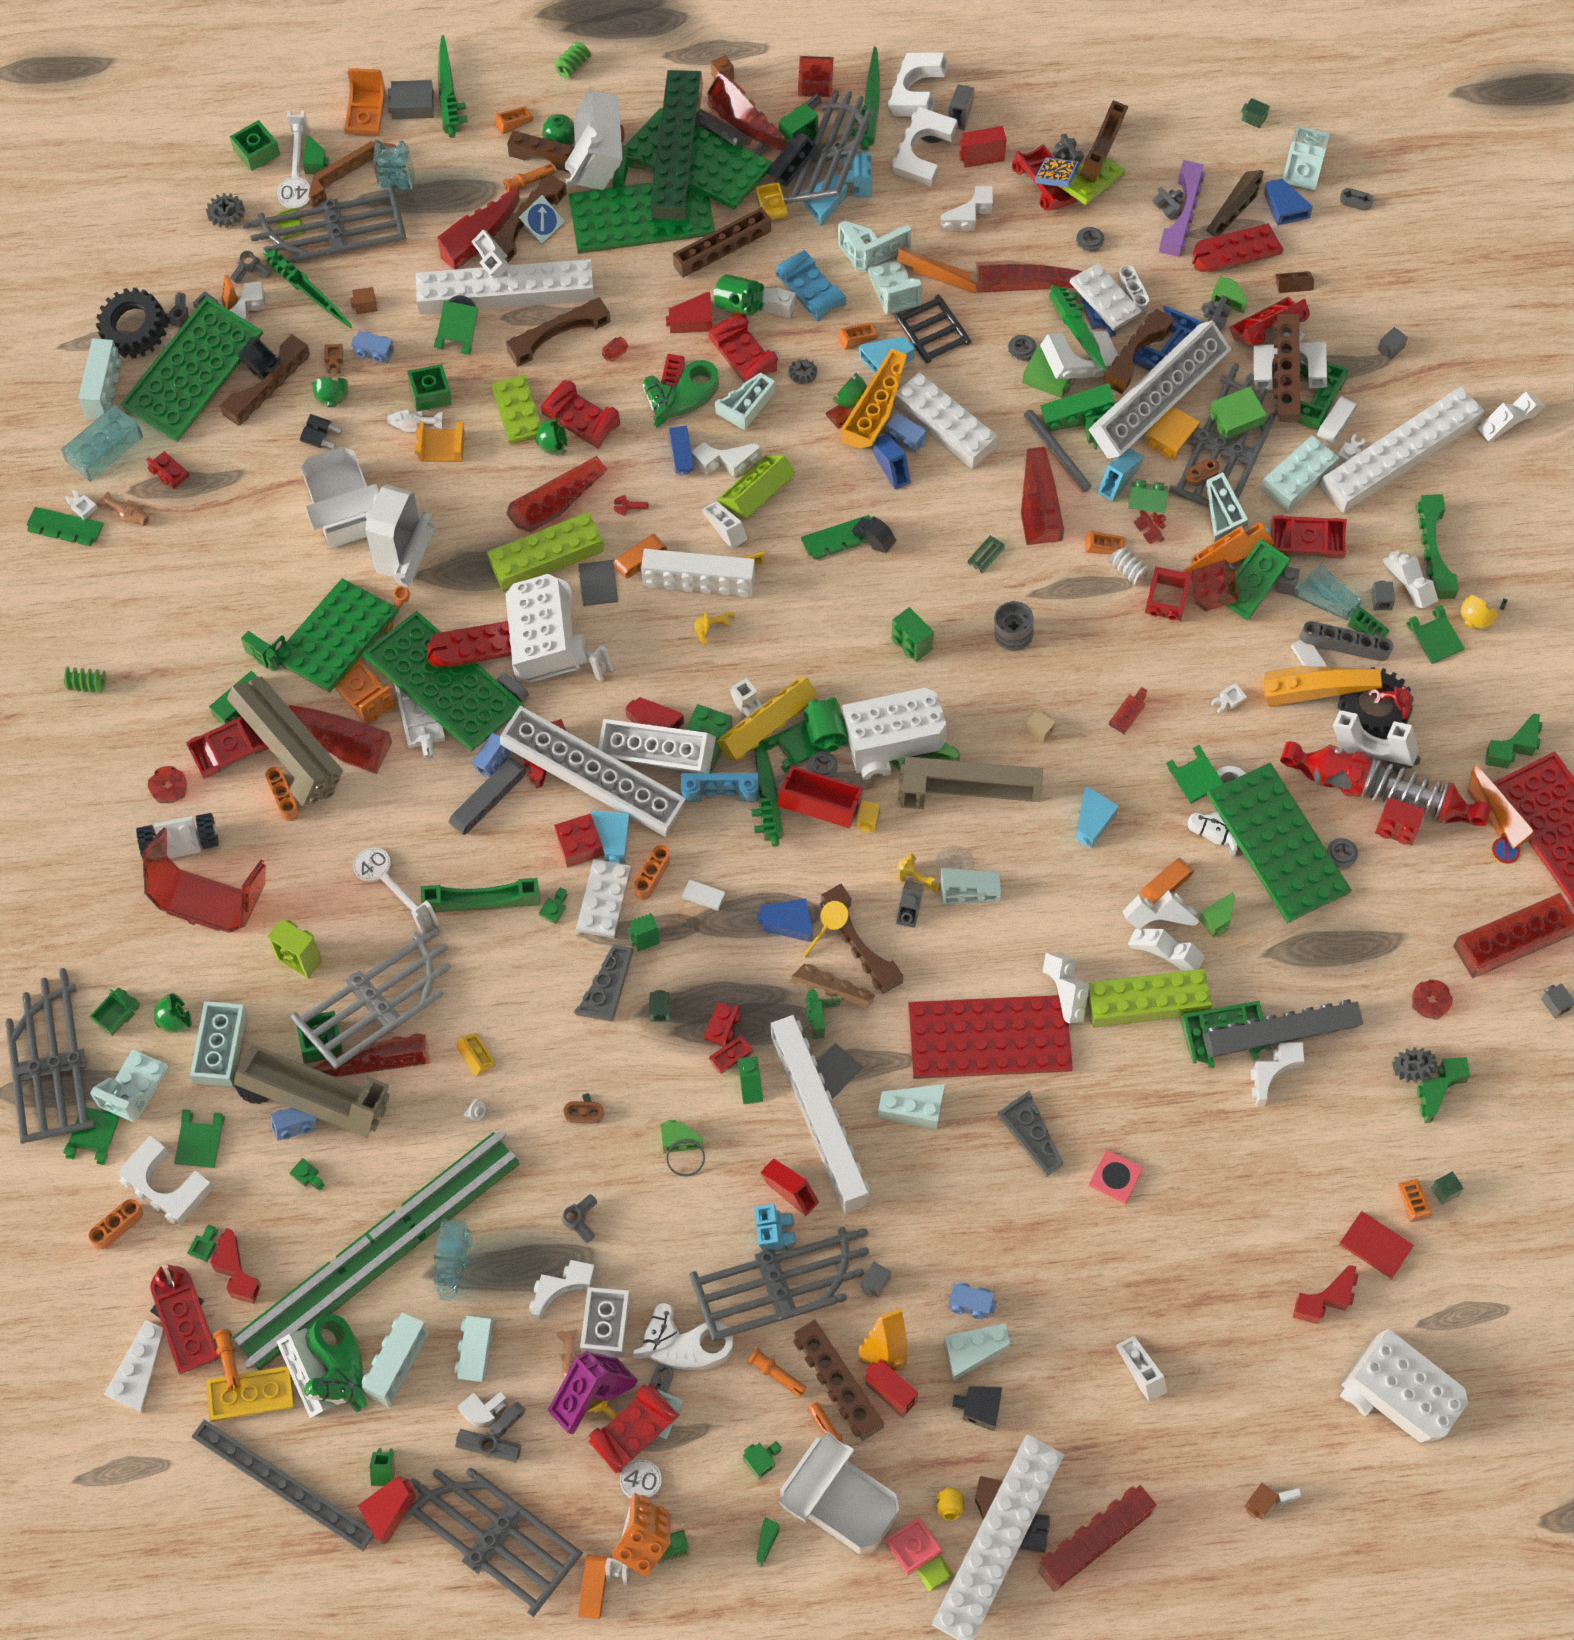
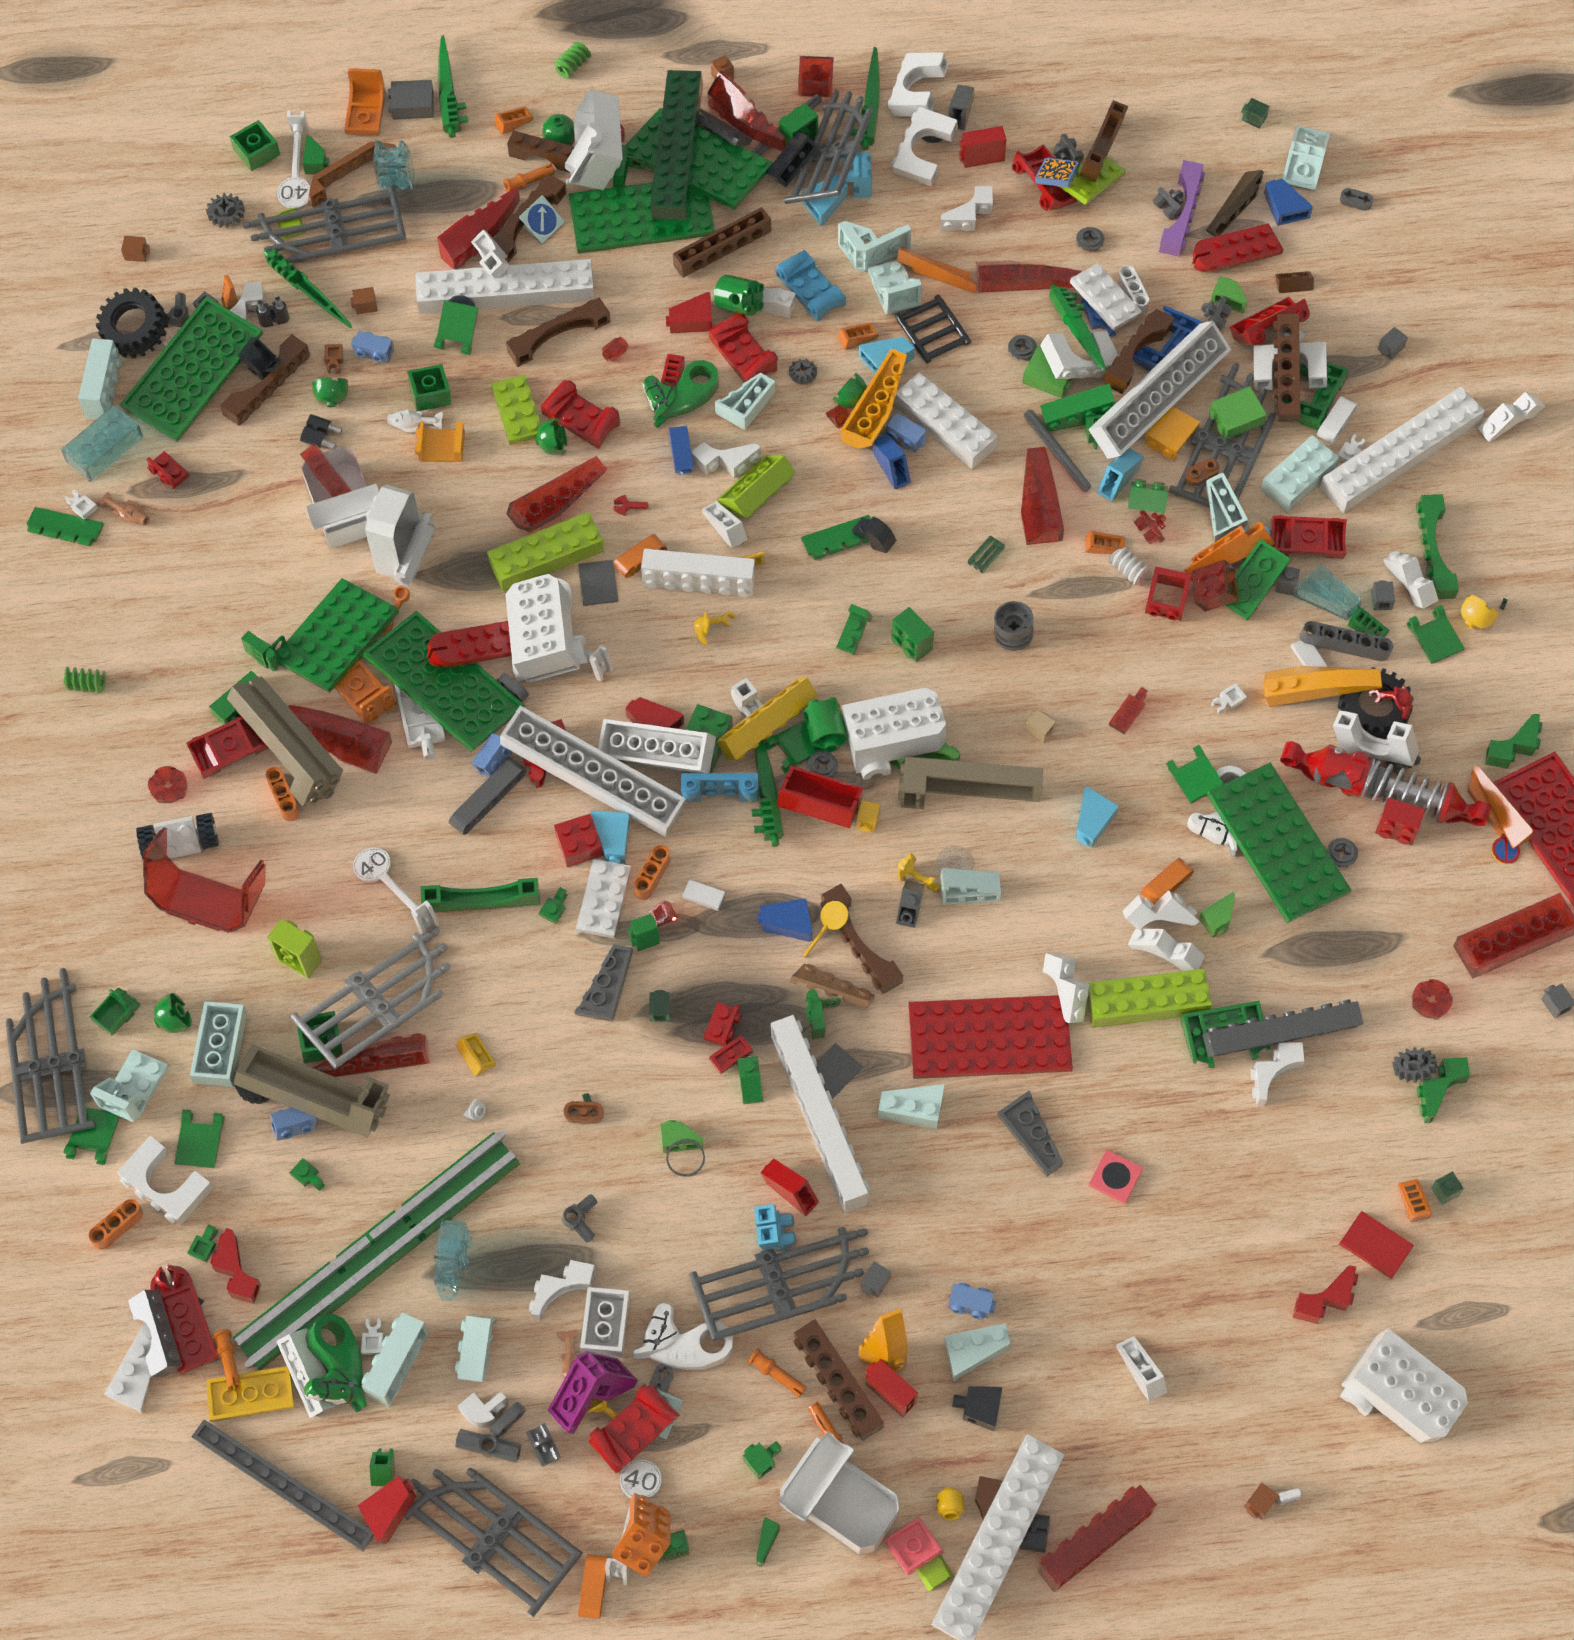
dark grey axle [230,251,272,284] -> none
yellow piece [755,182,788,221] -> none
none -> dark orange brick [121,236,150,262]
none -> dark grey arch [128,1290,182,1377]
none -> black piece [256,296,290,327]
none -> clear red slope [300,443,352,497]
none -> white plate [361,1319,384,1355]
none -> dark grey hips [526,1423,561,1467]
none -> clear red slope [648,900,678,927]
none -> green bracket [836,604,873,655]

